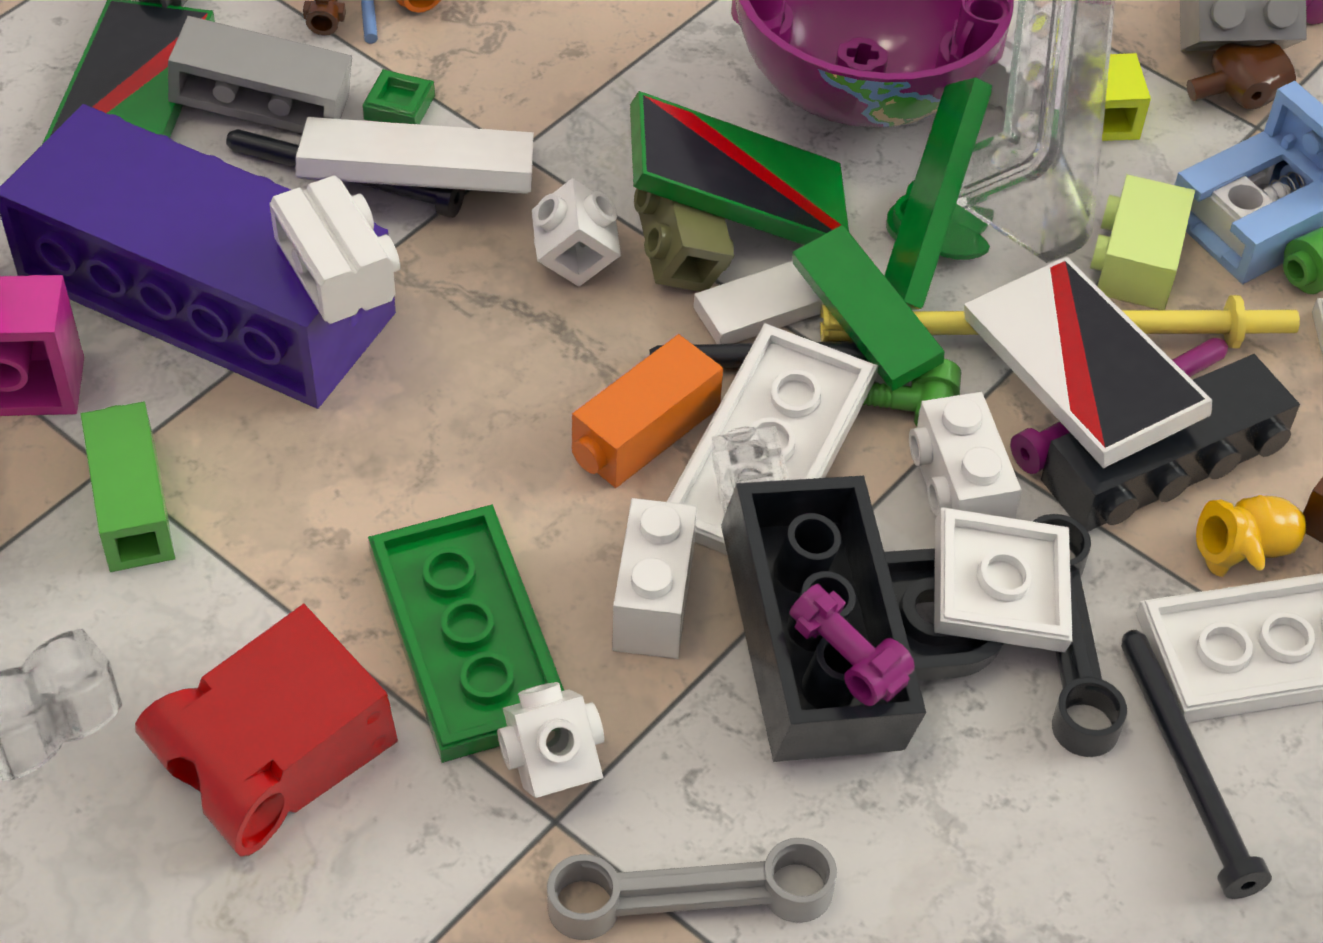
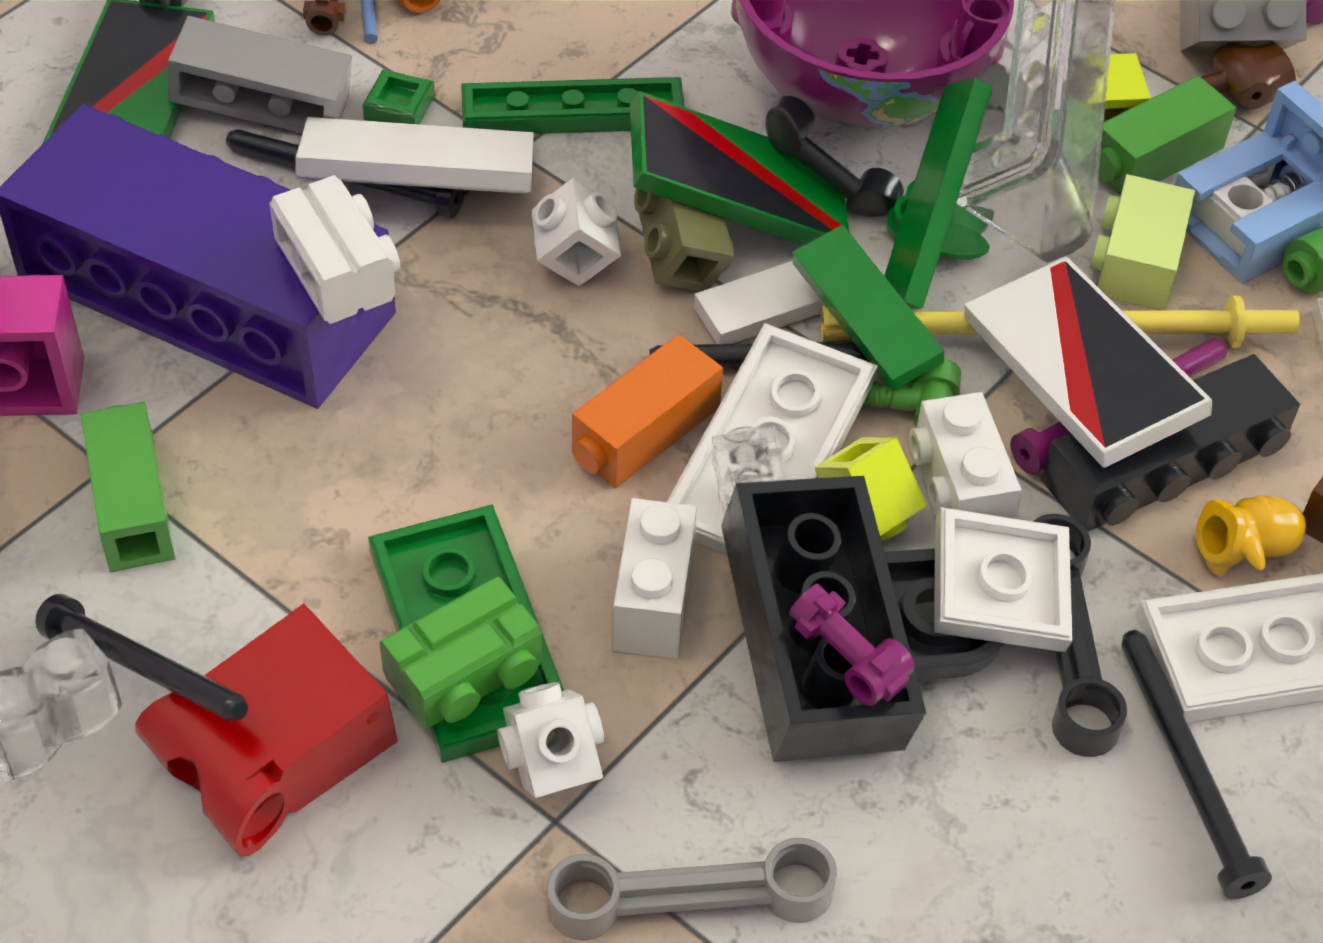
none -> black bar [35,594,248,722]
none -> bright green brick [379,576,543,729]
none -> green tile [461,77,684,134]
none -> black bar [765,96,904,216]
none -> neon yellow brick [814,437,927,540]
none -> bright green brick [1088,75,1237,195]

